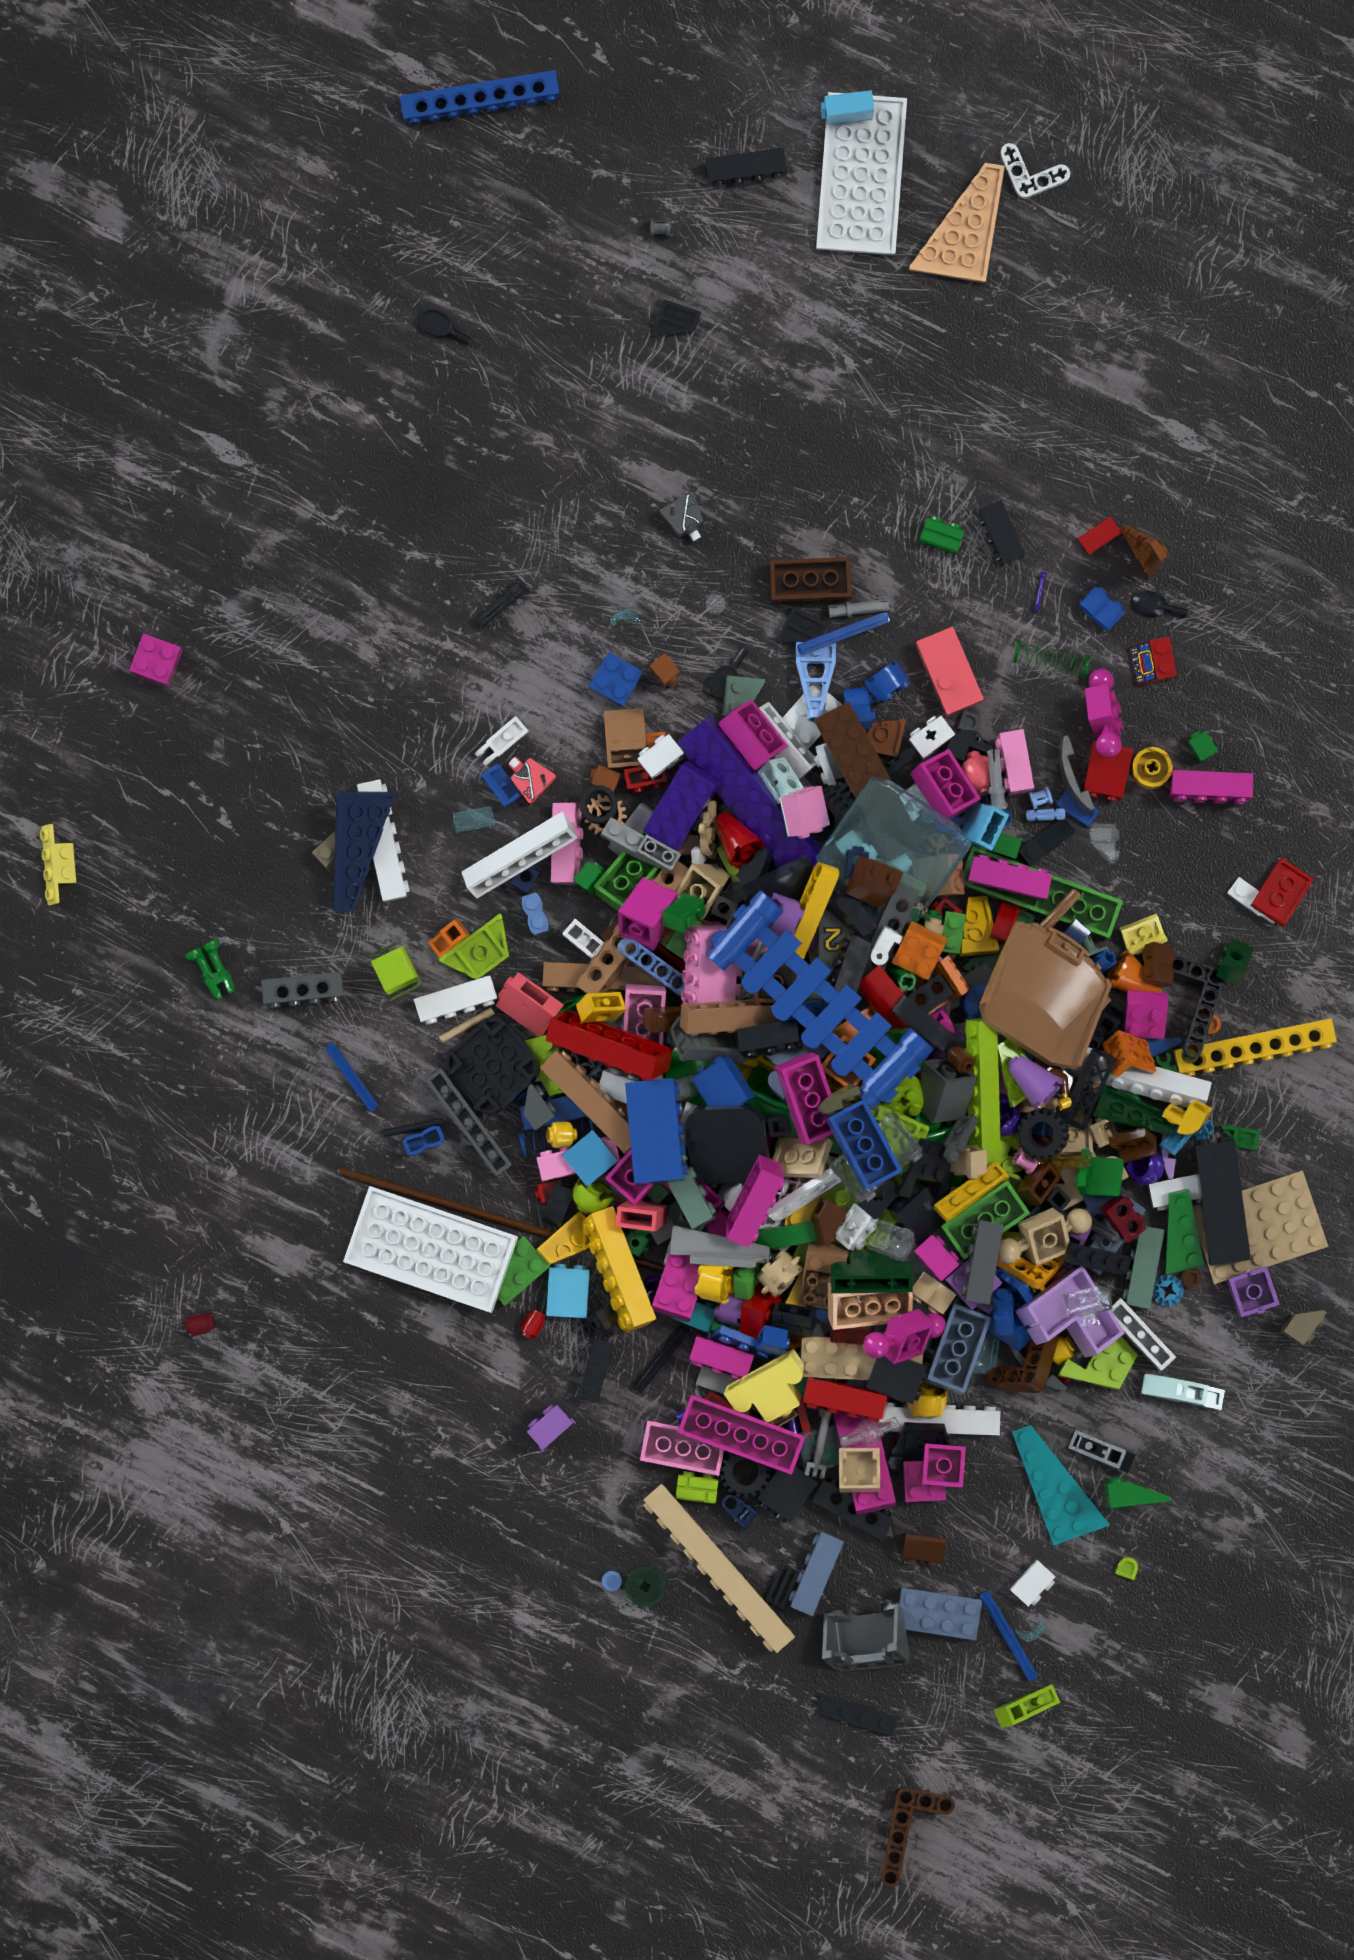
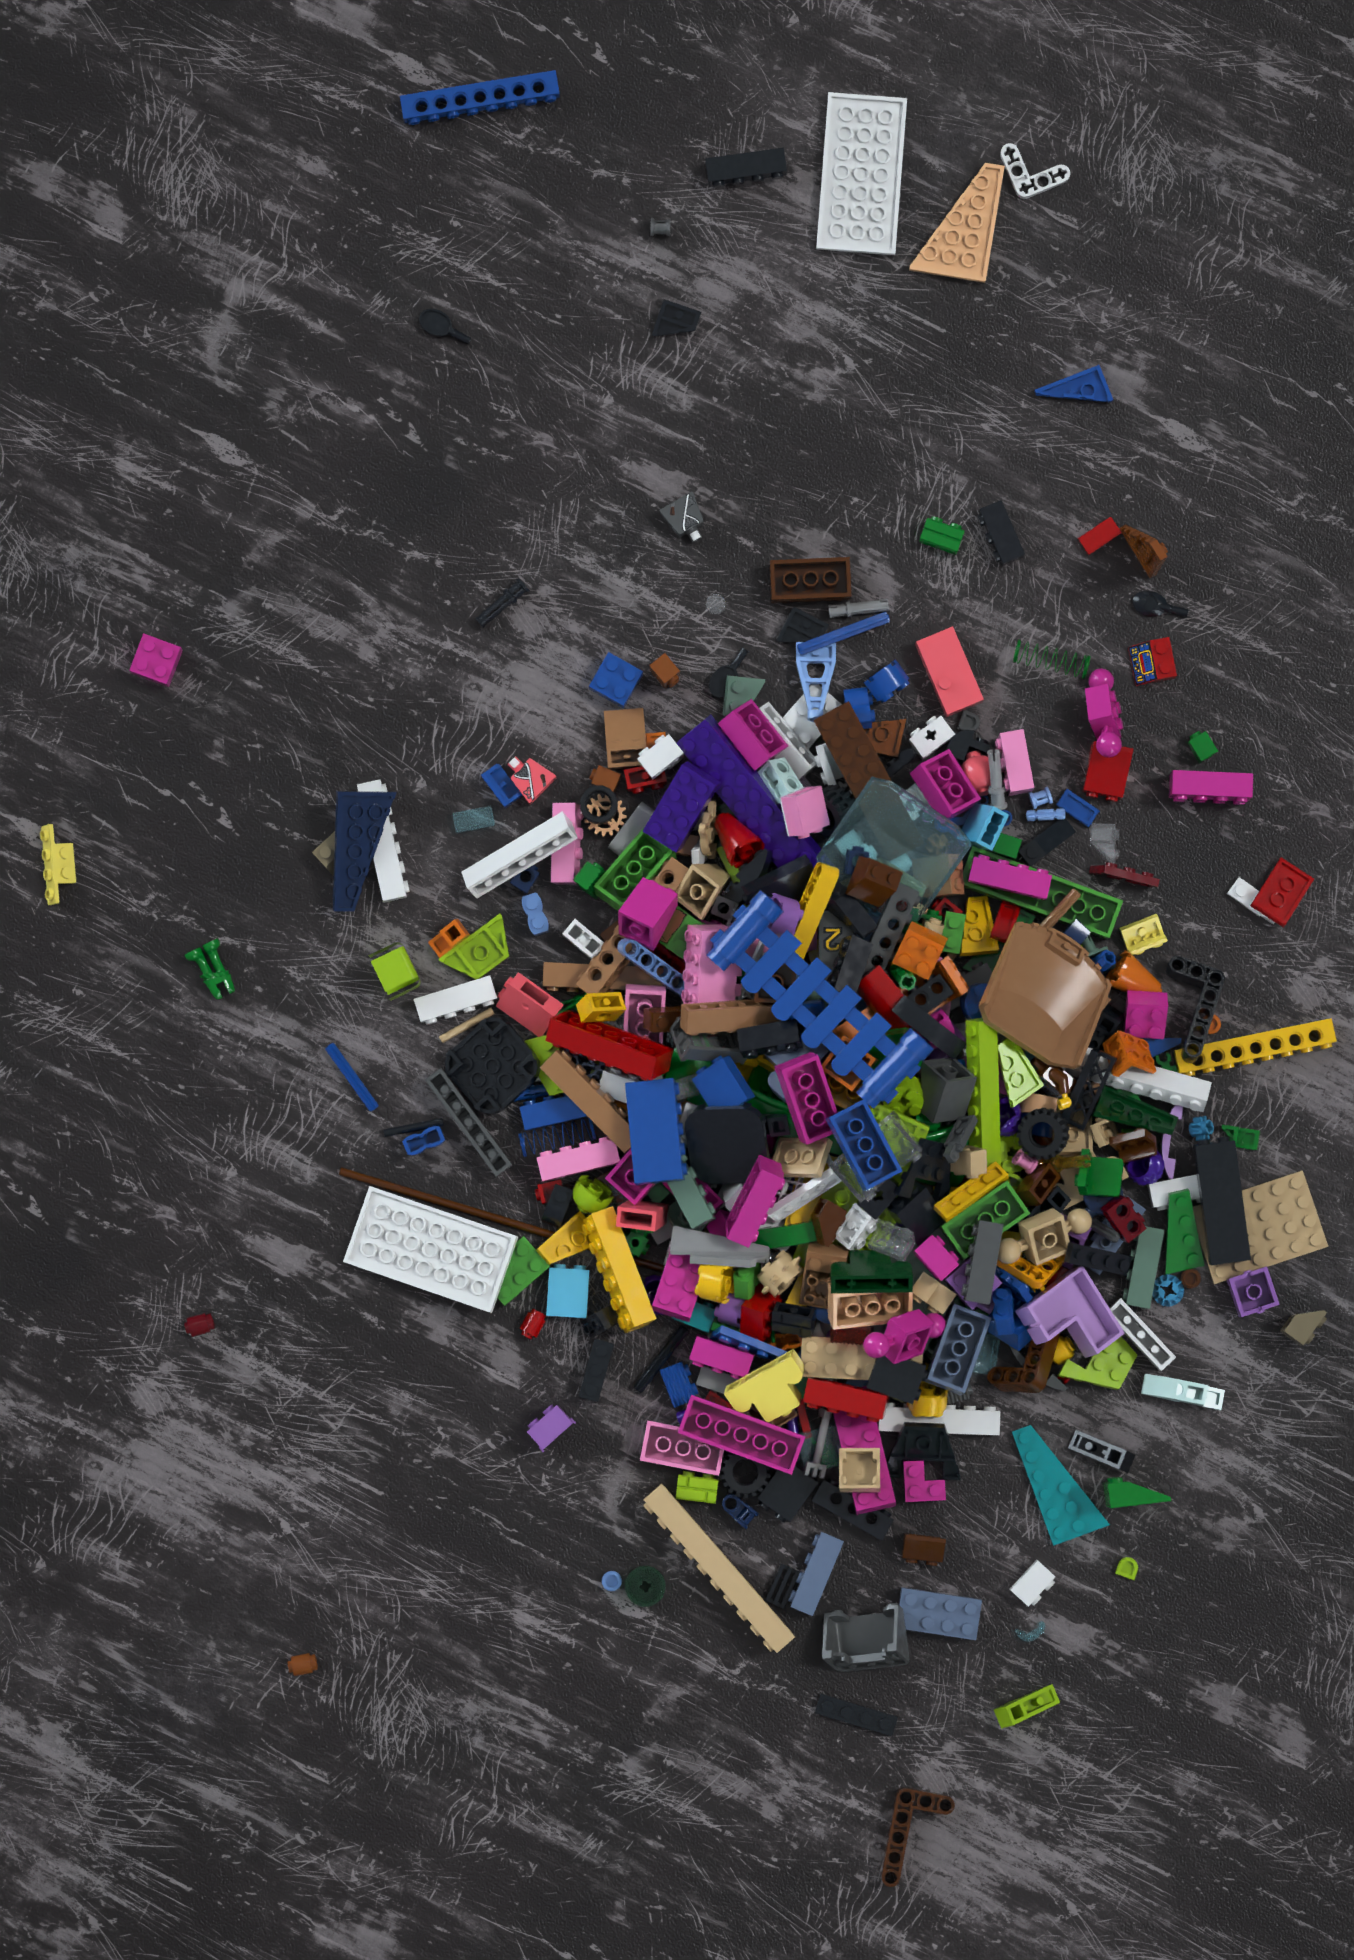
dark grey brick [261,972,344,1008] -> none
white hinge [475,716,529,766] -> none
dark grey slope [524,1084,556,1131] -> none
yellow head [546,1122,577,1148] -> none
dark azure tile [562,1130,618,1187] -> none
light grey slope [600,817,681,871] -> none
clear light blue piece [610,609,641,627] -> none
green brick [662,893,706,933] -> none
blue brick [757,1325,790,1356] -> none
olive slope [818,1084,860,1115] -> none
medium azure brick [820,90,874,125] -> none
clear pin [839,1417,900,1448] -> none
white leg [870,925,903,965] -> none
dark pink brick [921,1444,966,1488] -> none
reddish brown brick [946,1046,975,1074] -> none
blue axle [980,1591,1038,1681] -> none
medium lavender cone [1008,1056,1064,1110] -> none
dark purple hinge [1034,572,1047,612] -> none
dark grey slope [1059,735,1094,815] -> none
clear brick [1063,1286,1112,1328] -> none
blue brick [1078,587,1125,632] -> none
yellow brick [1131,747,1173,789] -> none
reddish brown brick [1142,942,1174,988] -> none
dark azure tile [1159,1124,1194,1156] -> none
yellow brick [1162,1099,1213,1135] -> none
dark green brick [1216,938,1254,986] -> none
none -> dark orange brick [287,1653,318,1676]
none -> blue brick [659,1362,699,1408]
none -> blue wing [1034,365,1113,402]
none -> dark red wing [1089,862,1160,887]

